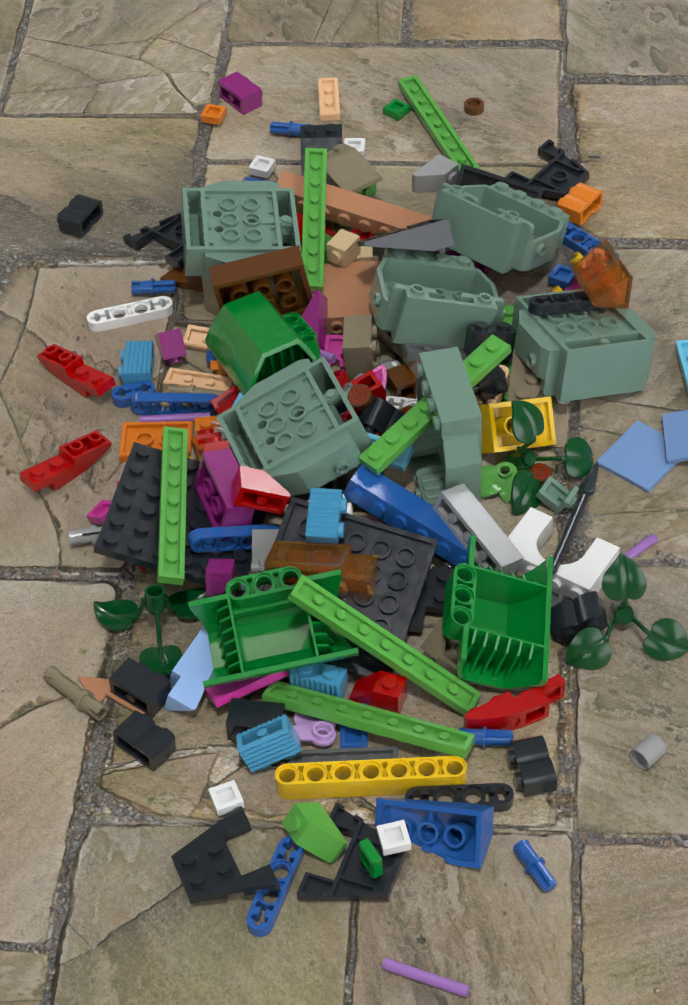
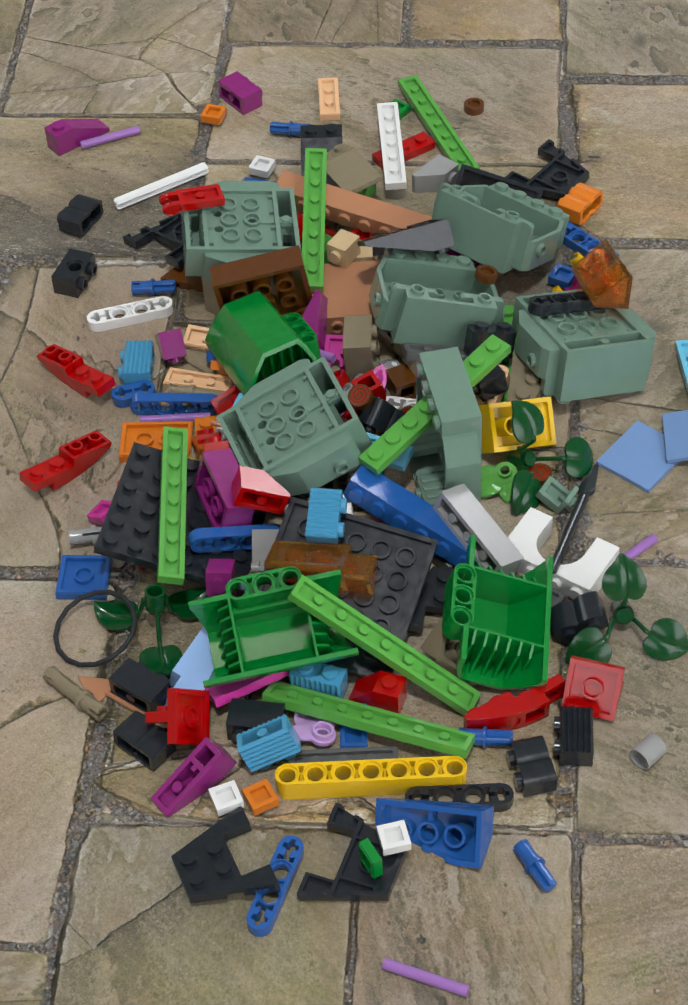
bright green slope [282,802,348,864] -> none
white plate [344,138,366,157] -> none
none -> magenta slope [44,119,110,156]
none -> black brick [51,249,98,298]
none -> black piece [53,590,138,667]
none -> blue tile [55,555,113,600]
none -> medium lavender bar [79,126,140,149]
none -> white axle [113,162,209,210]
none -> red bracket [146,688,209,745]
none -> magenta slope [151,737,237,817]
none -> red hinge [158,184,225,216]
none -> orange plate [242,778,279,816]
none -> red plate [372,131,435,170]
none -> white plate [377,102,407,190]
none -> reddish brown tile [474,265,498,285]
none -> black brick [554,706,594,766]
none -> bracket [561,655,625,721]

